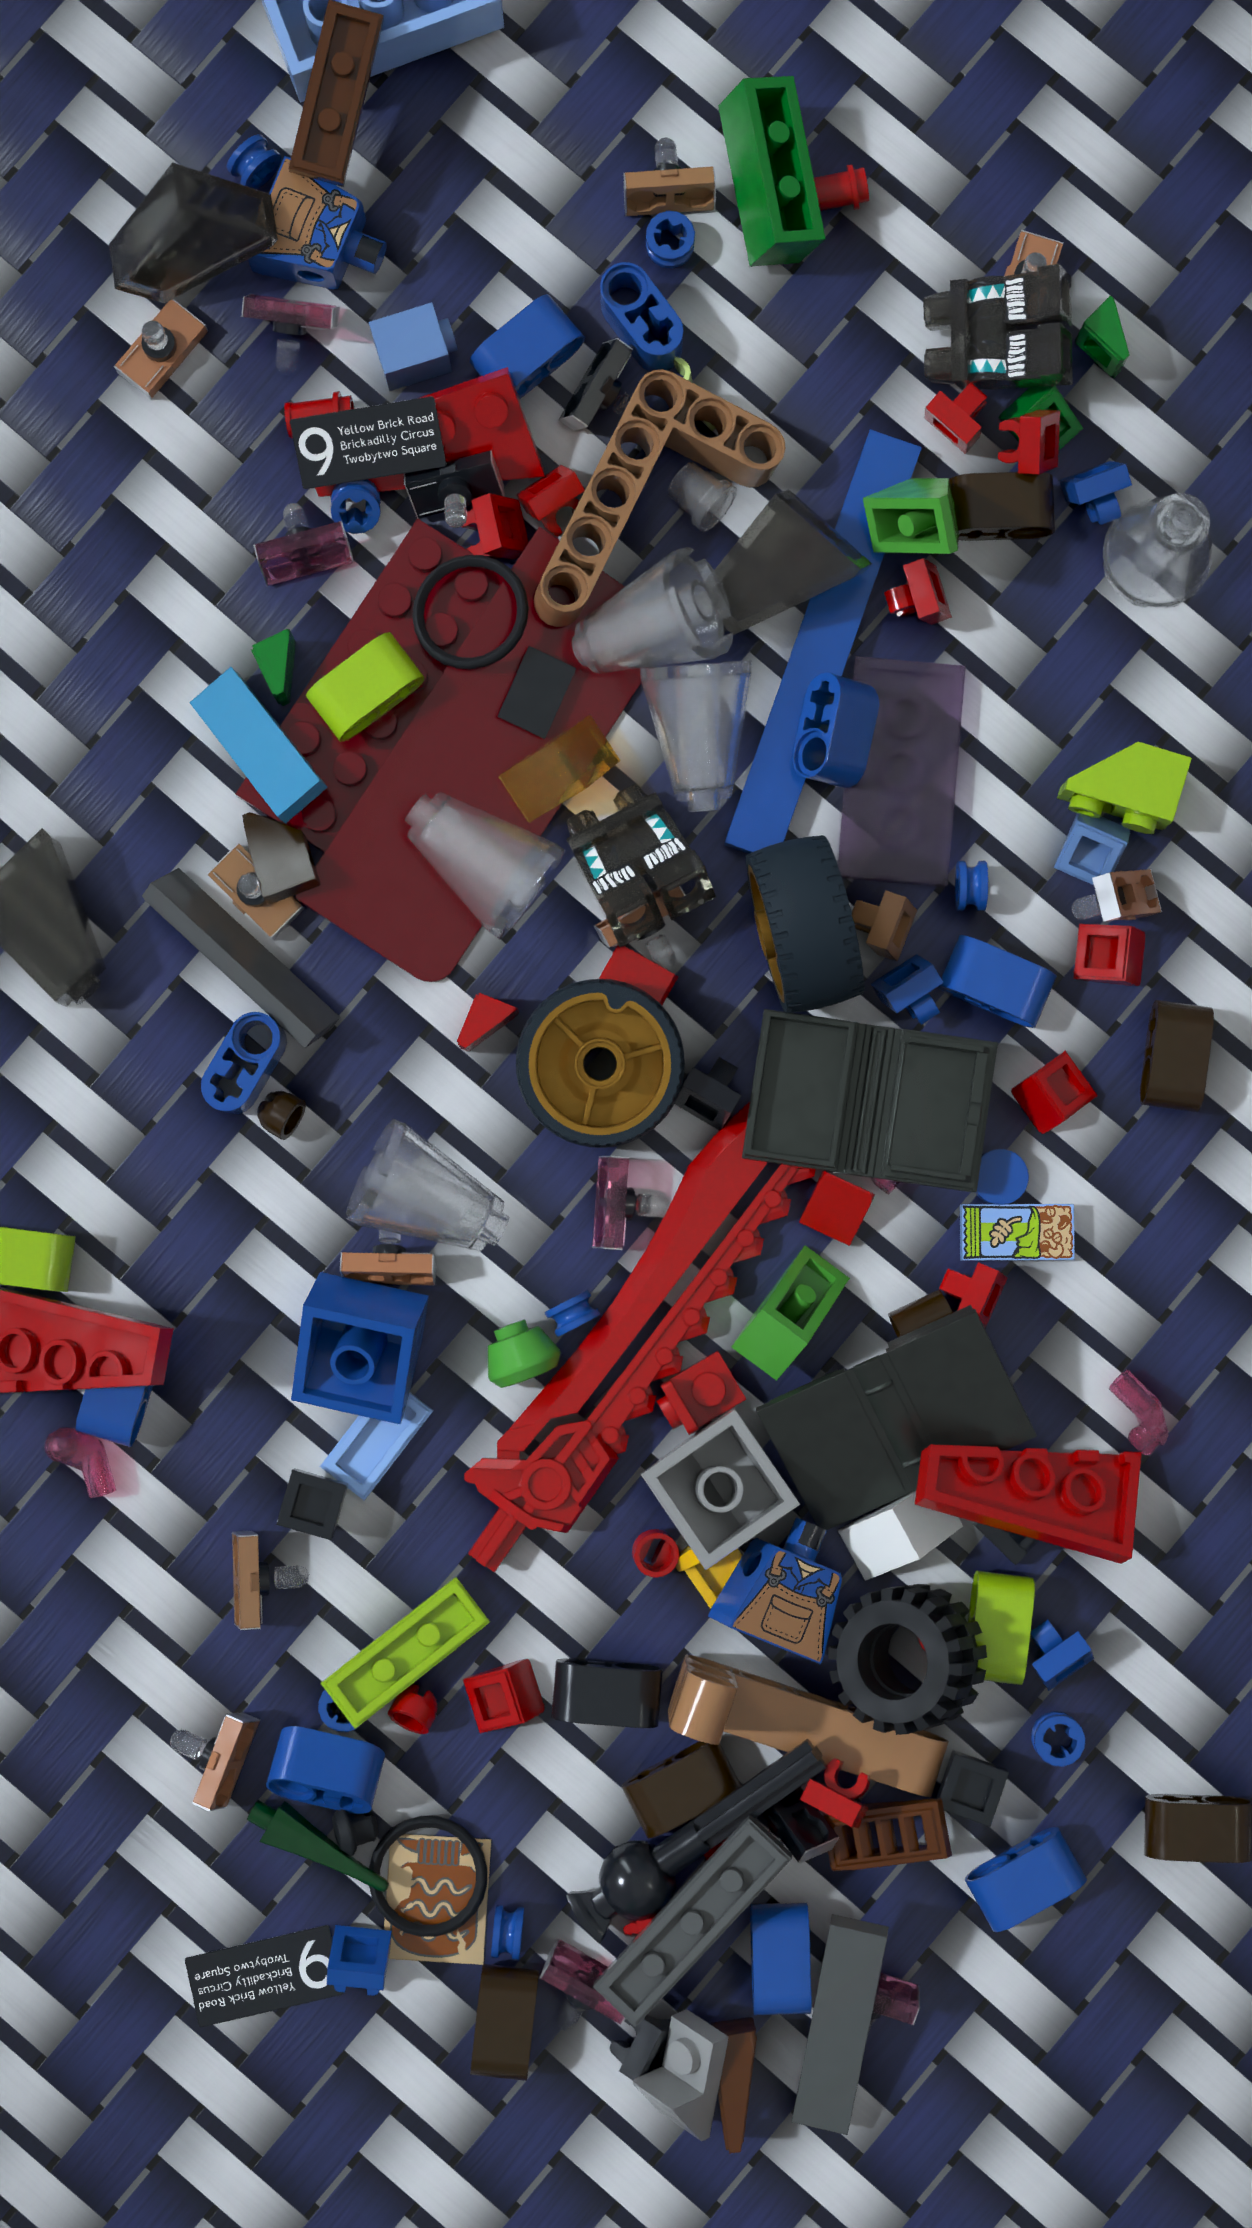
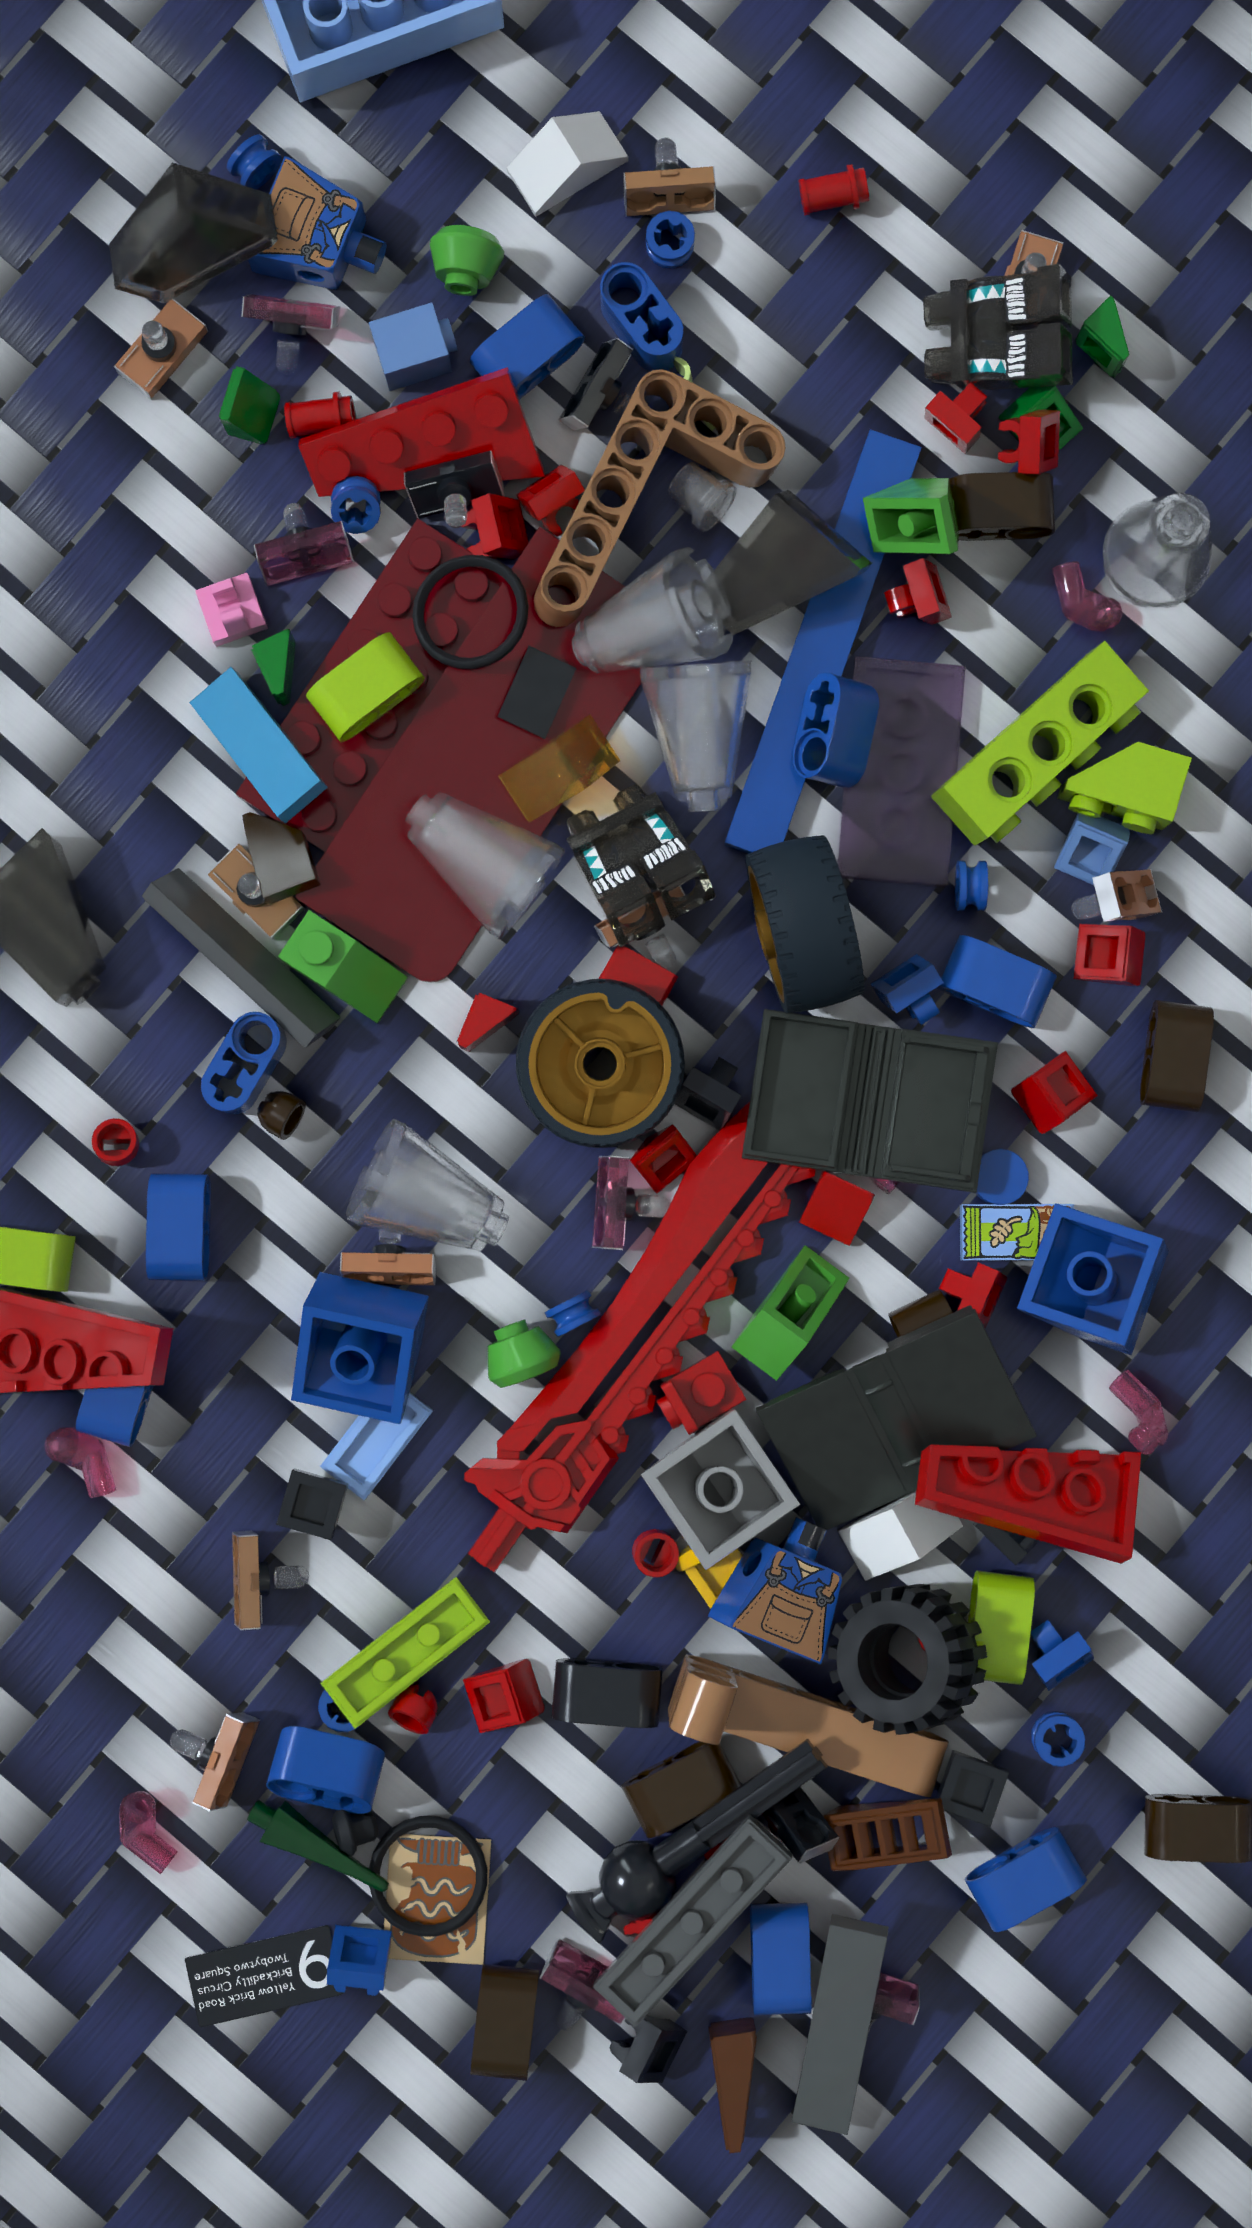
reddish brown tile [289,0,384,187] -> none
black sticker [290,396,446,489] -> none
blue bush [491,1905,524,1960] -> none
light grey slope [633,2009,729,2141] -> none
green brick [718,76,826,267] -> none
red tile [800,1758,870,1828] -> none
medium nougat tile [852,890,917,961] -> none
blue tile [1059,461,1132,525] -> none
none -> red hinge [92,1118,139,1167]
none -> clear pink arm [119,1791,178,1874]
none -> blue beam [146,1173,211,1281]
none -> bright pink tile [195,573,268,647]
none -> green slope [219,366,280,444]
none -> bright green slope [278,910,408,1024]
none -> bright green cone [429,225,504,296]
none -> white slope [507,111,628,217]
none -> red slope [630,1124,697,1194]
none -> lime brick [931,641,1149,846]
none -> blue slope [1017,1203,1169,1355]
none -> clear pink arm [1052,561,1122,632]

